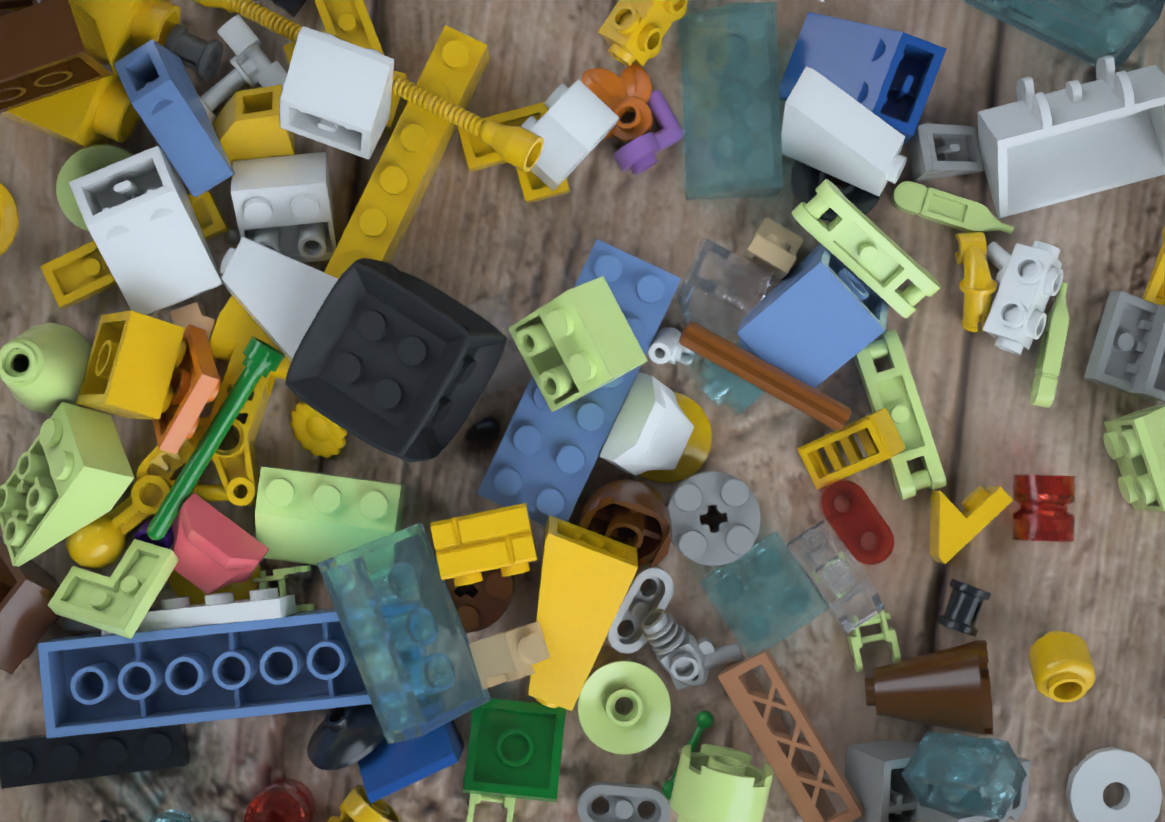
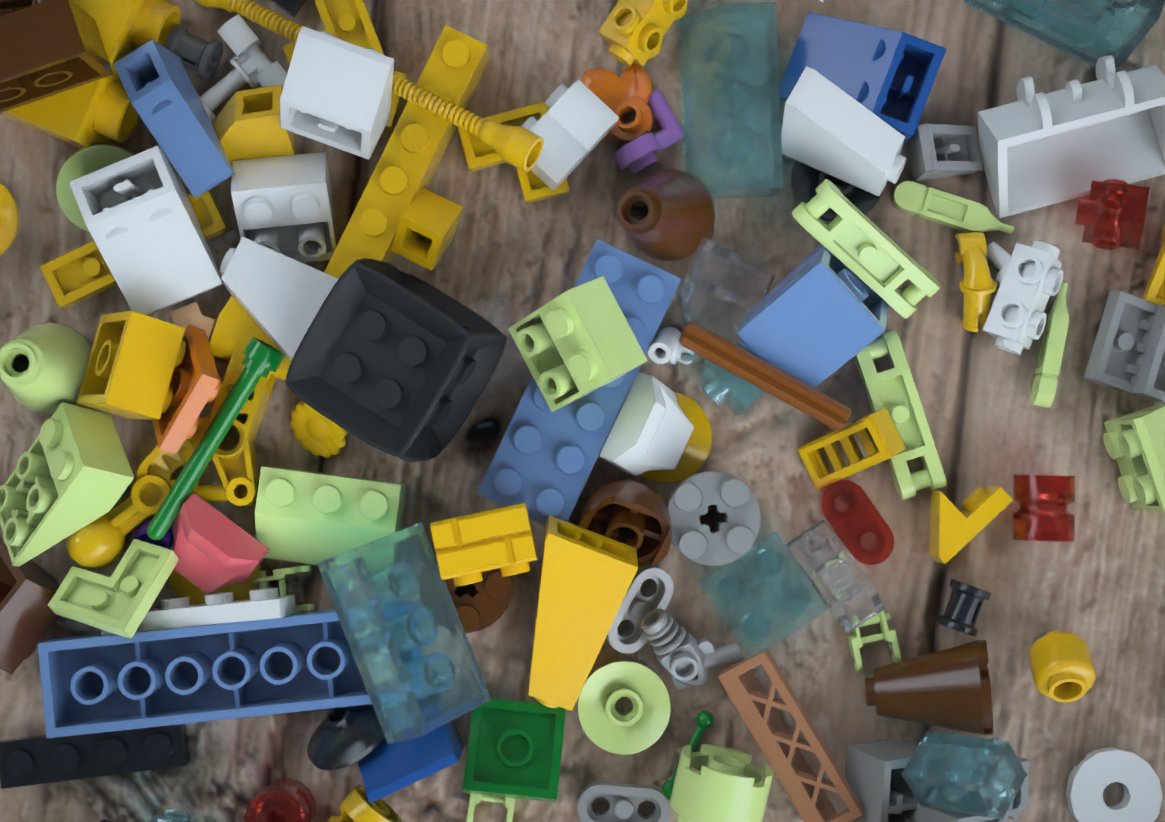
tan brick [469,621,550,689] -> none
tan bracket [742,218,804,279] -> none
none -> yellow brick [390,187,464,271]
none -> reddish brown cone [617,169,715,261]
none -> clear red brick [1075,179,1150,250]

